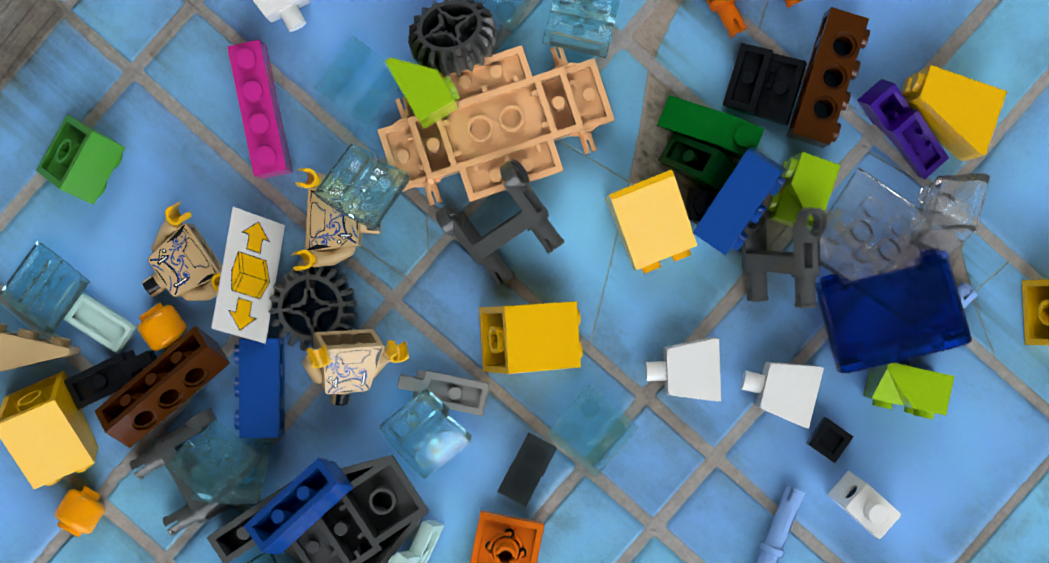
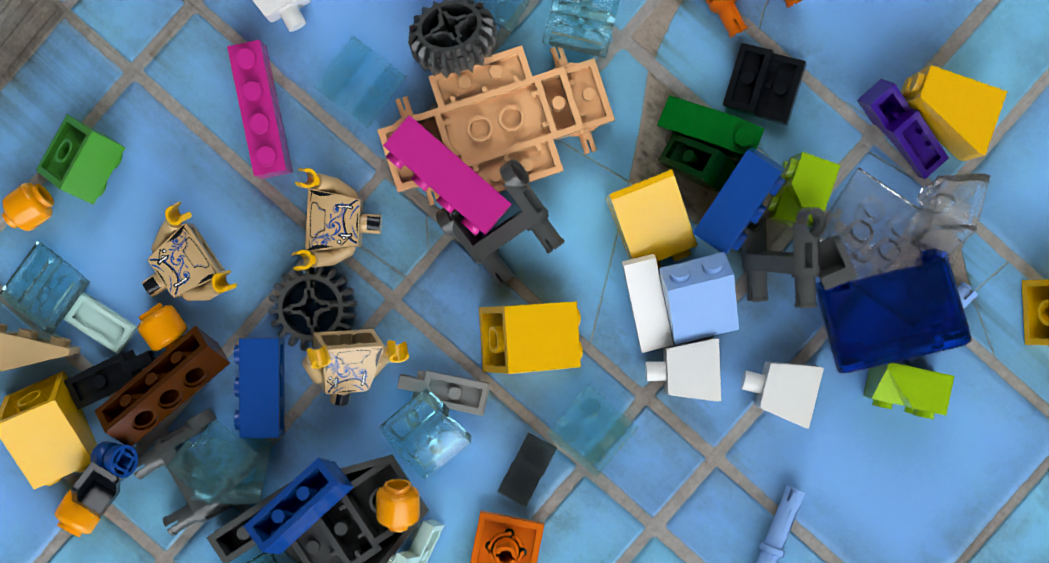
white sticker [211,207,285,344] -> none
clear light blue slope [314,144,410,230] -> none
lime slope [385,57,460,129] -> none
black plate [685,187,718,222] -> none
reddish brown brick [786,7,870,148] -> none
black plate [806,417,854,463] -> none
white torso [827,471,902,539] -> none
none -> light orange head [2,183,54,231]
none -> black panel [71,462,120,519]
none -> blue wheel [90,441,138,478]
none -> light orange head [376,479,420,532]
none -> dark pink brick [383,115,512,235]
none -> white tile [622,254,673,353]
none -> light blue brick [659,252,739,345]
none -> dark grey panel [819,235,858,290]

